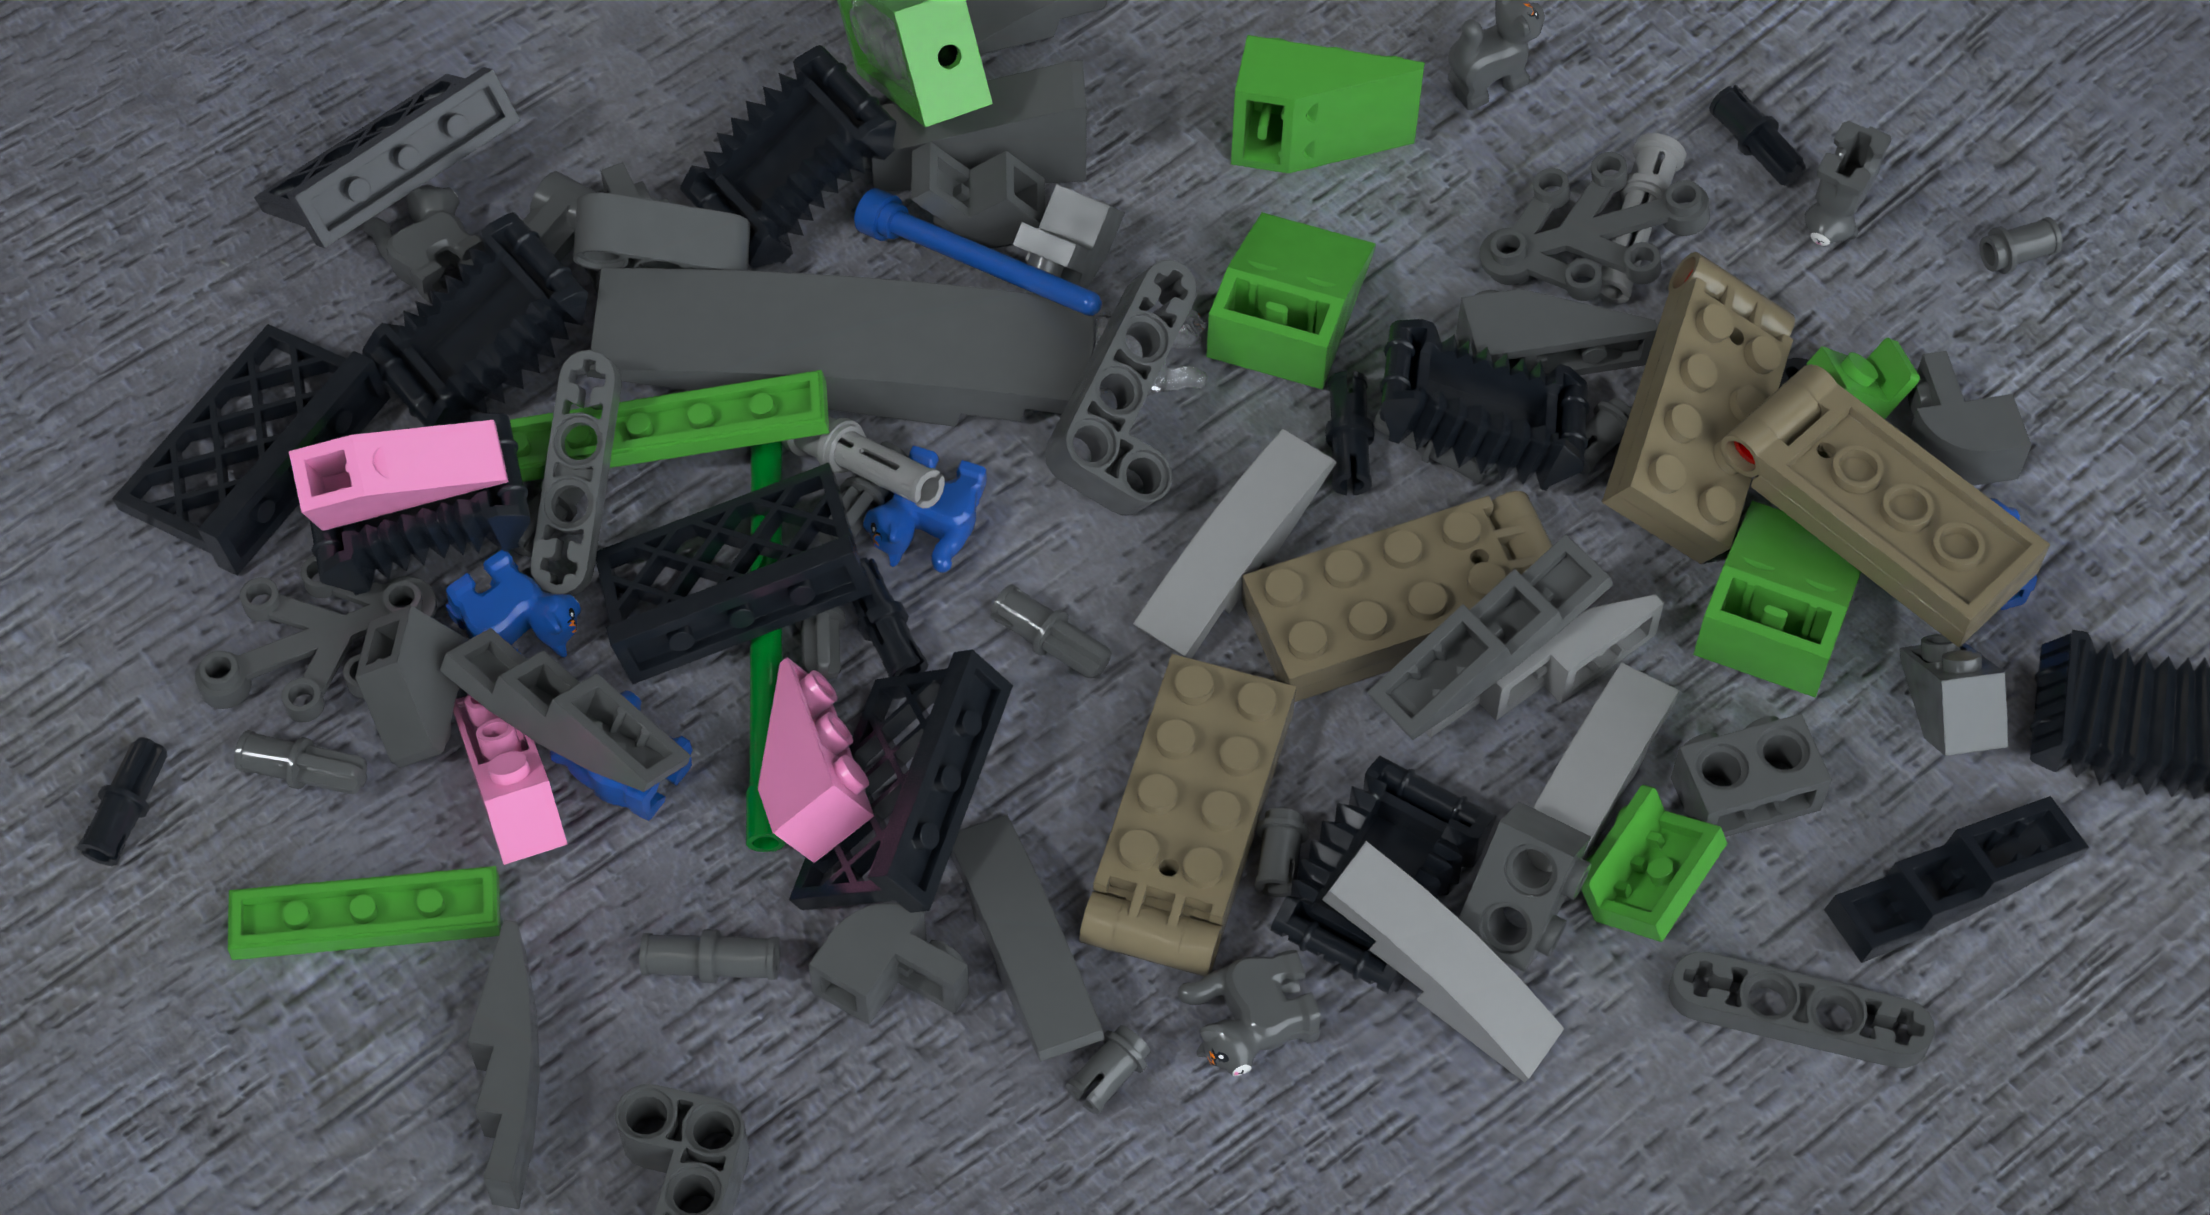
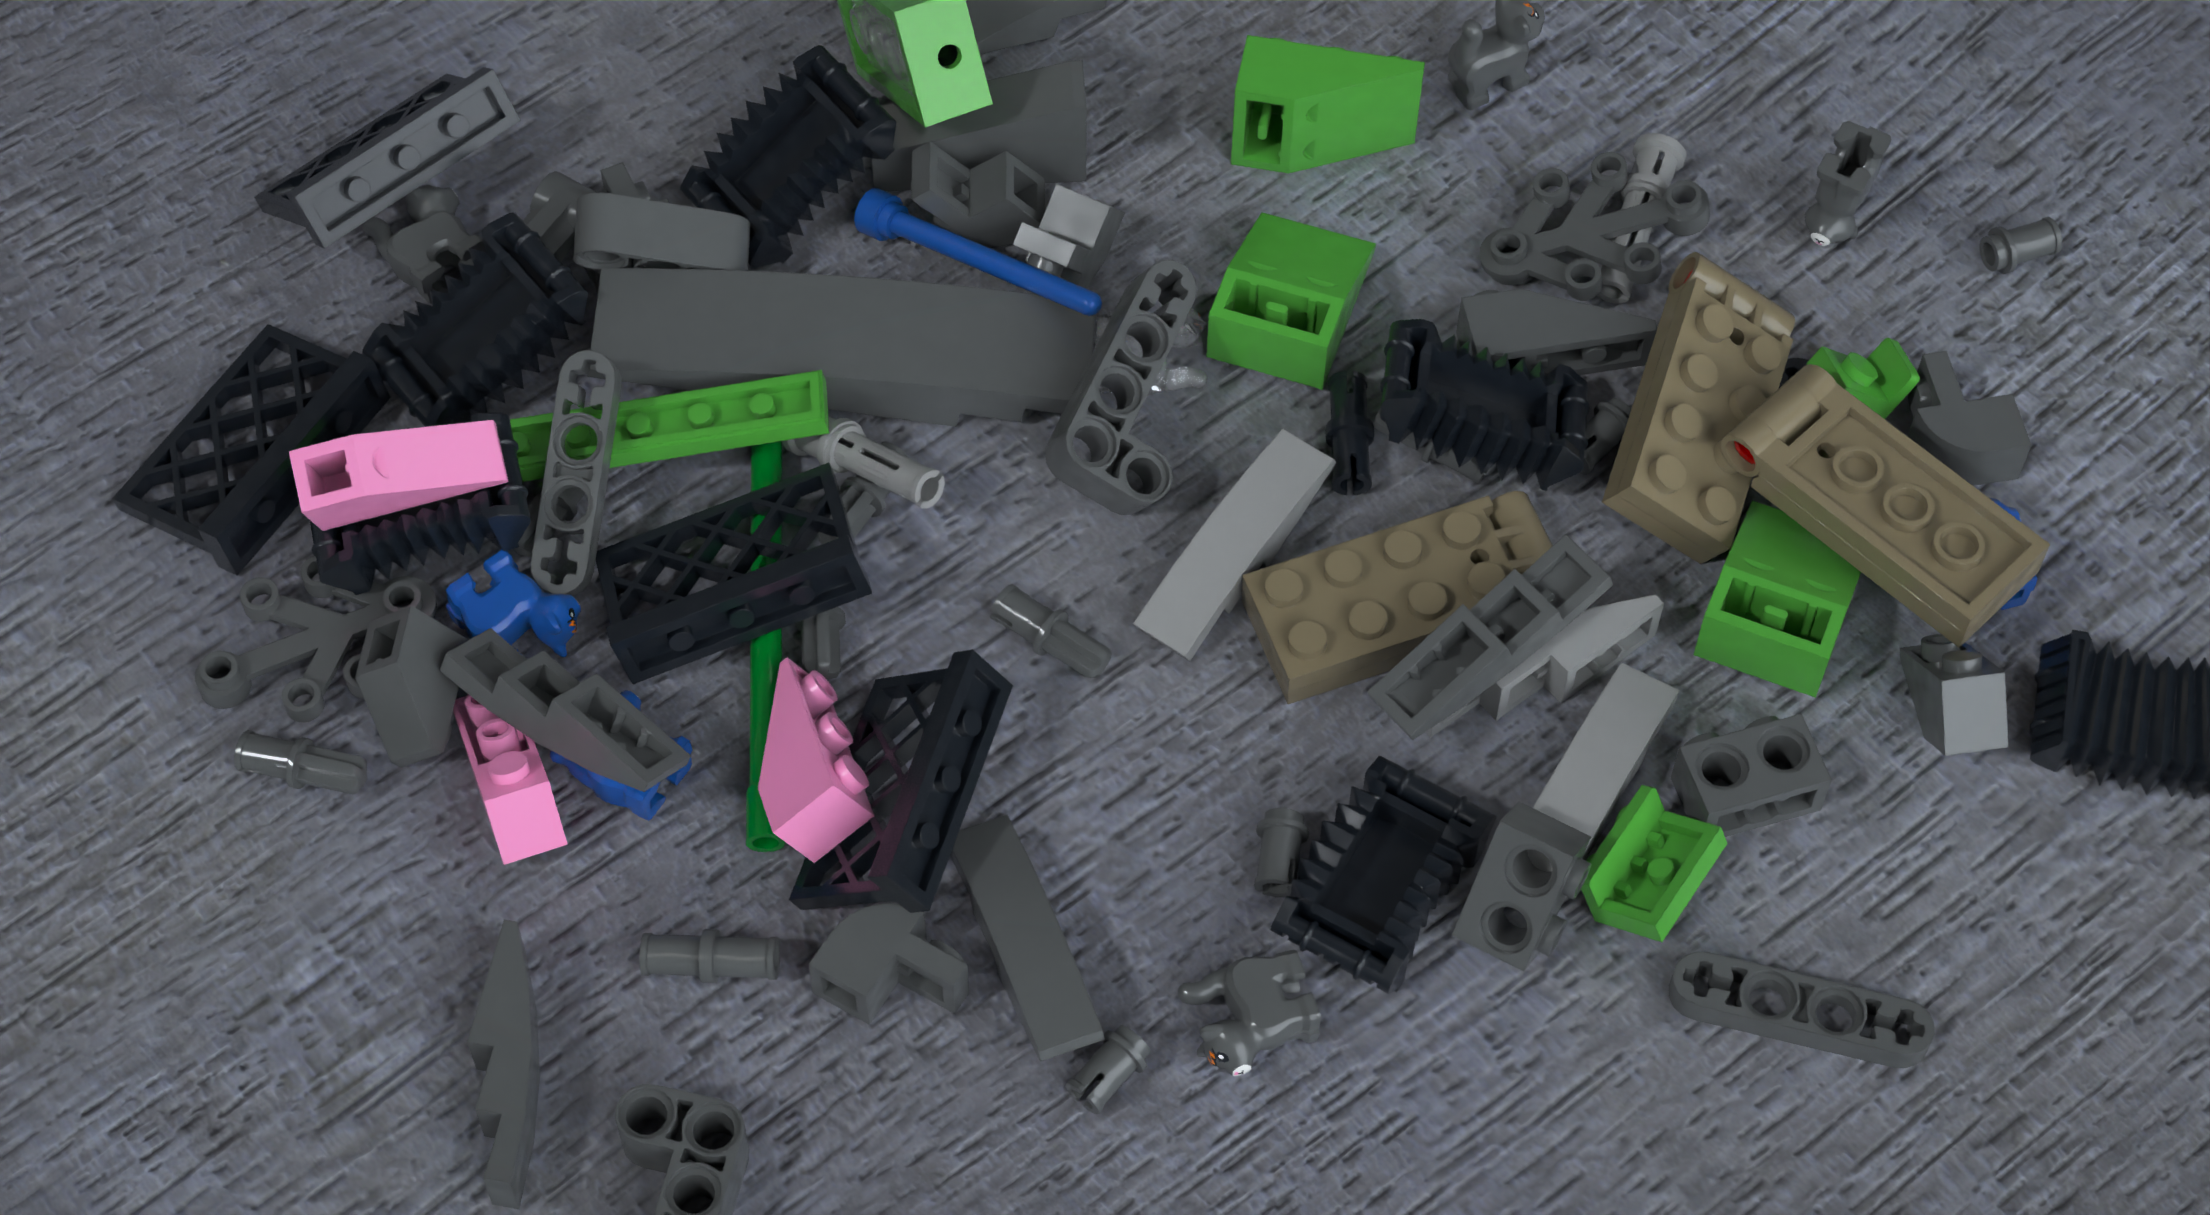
black axle [77,737,167,866] -> none
bright green tile [228,866,501,960] -> none
black pin [852,558,929,677] -> none
blue animal [863,446,987,573] -> none
dark tan hinge [1079,654,1296,977] -> none
light grey slope [1322,841,1564,1083] -> none
black axle [1709,85,1806,186] -> none
black slope [1824,796,2089,963] -> none

